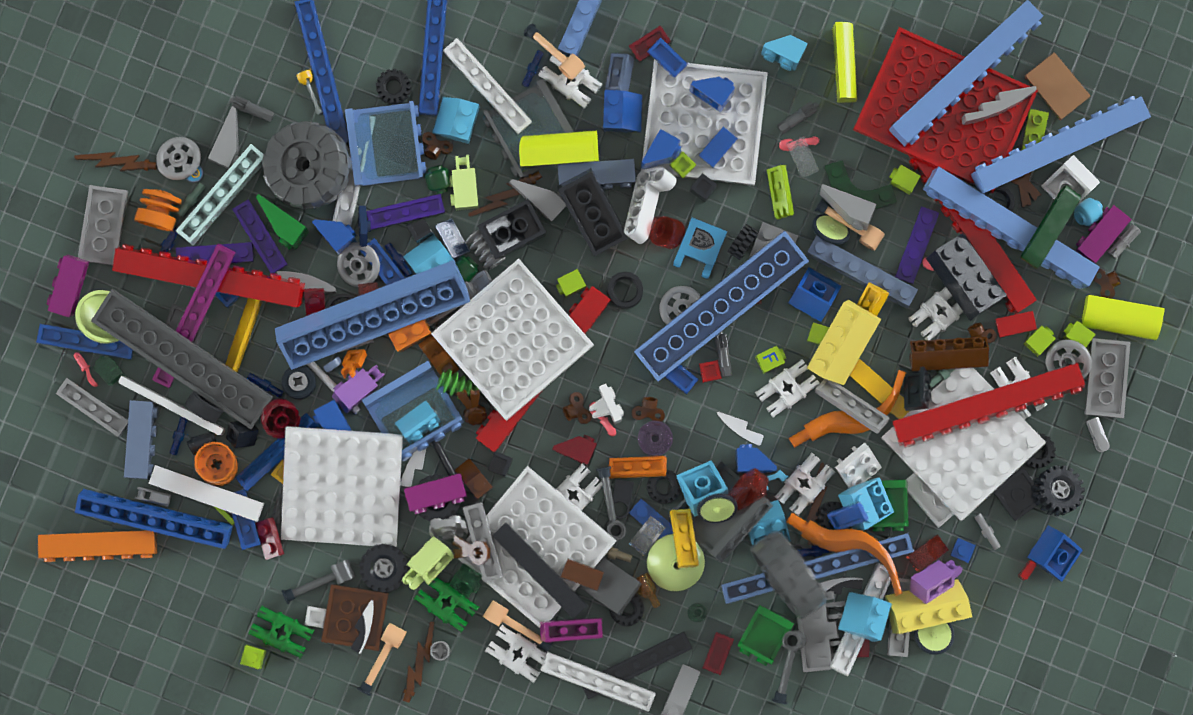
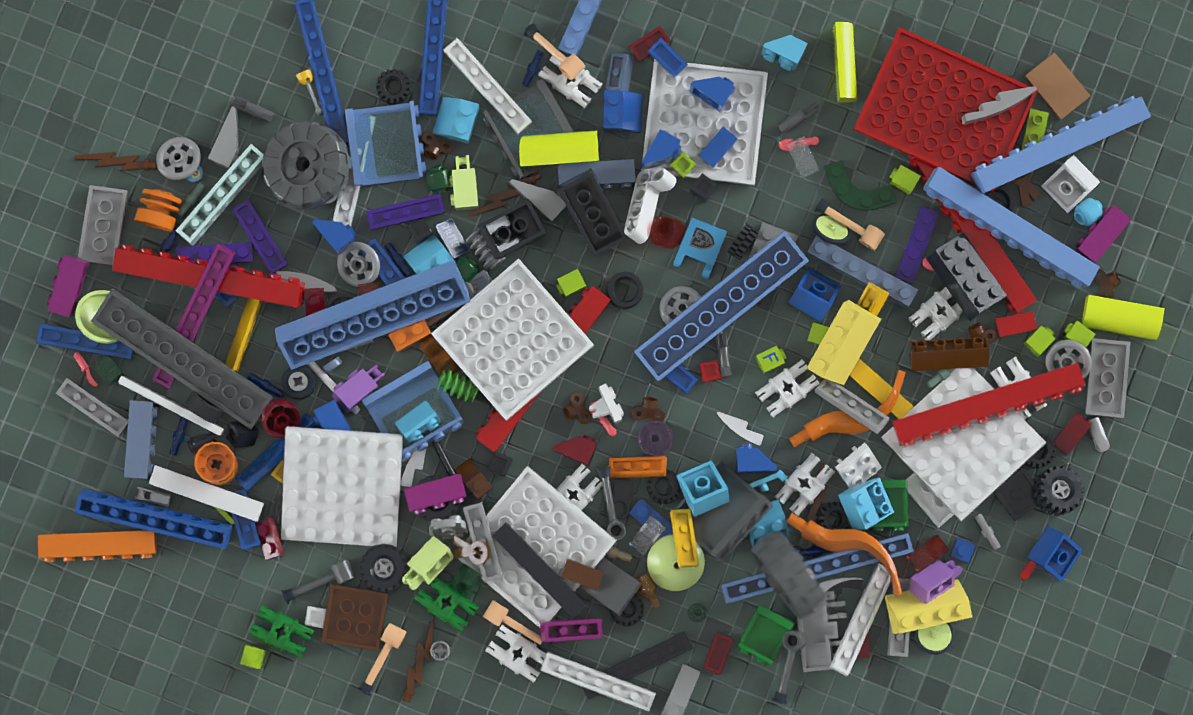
green slope [256,194,309,250] -> none
orange plate [341,349,367,379] -> none
sticker [351,600,373,654] -> none
dark blue plate [358,206,371,247] -> none
reddish brown piece [457,389,487,426] -> none
yellowish green wheel [697,494,738,523] -> none
clear red slope [728,468,769,511] -> none
lime hinge [767,165,794,220] -> none
light grey slope [820,184,876,231] -> none
blue tile [827,502,869,530] -> none
medium azure slope [838,592,892,642] -> none
medium blue brick [889,0,1043,147] -> none
black bracket [904,367,931,411] -> none
dark green beam [1020,185,1082,269] -> none
light grey axle [1107,225,1141,259] -> none
none -> dark red tile [1053,412,1092,454]

